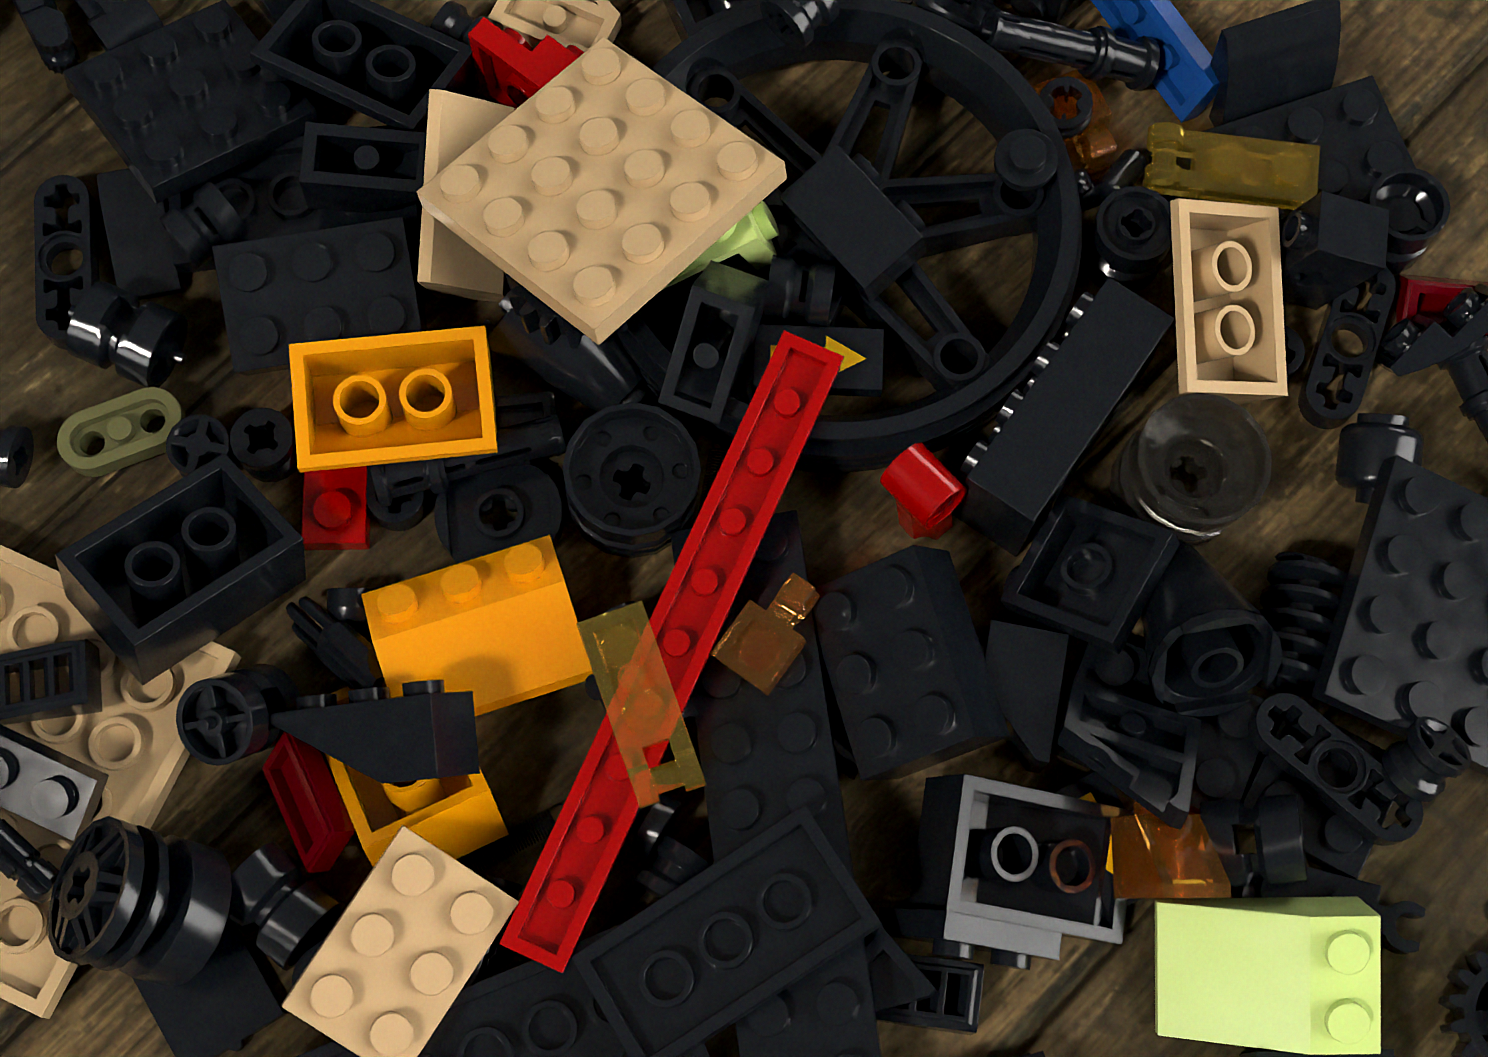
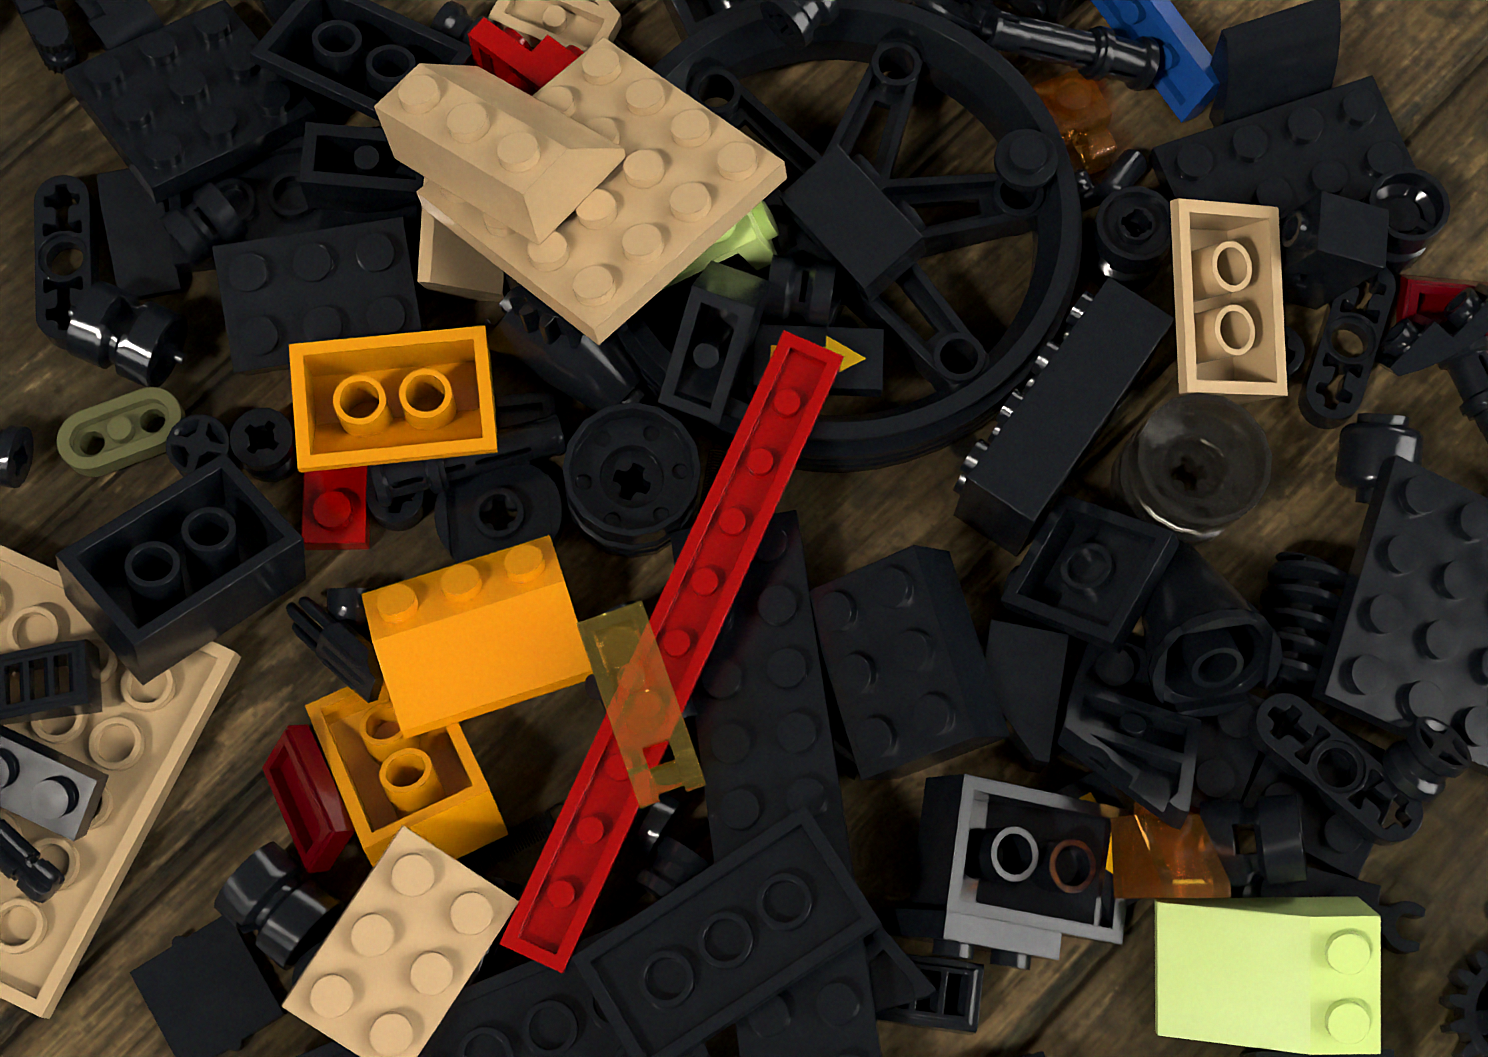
black wheel [48,816,232,987] -> none
black wheel [176,664,300,766] -> none
black slope [269,680,480,784] -> none
clear orange plate [710,572,820,696] -> none
red piece [880,442,967,540] -> none
black bush [1039,76,1093,139] -> none
clear yellow plate [1144,122,1320,210] -> none
none -> tan slope [374,63,626,245]

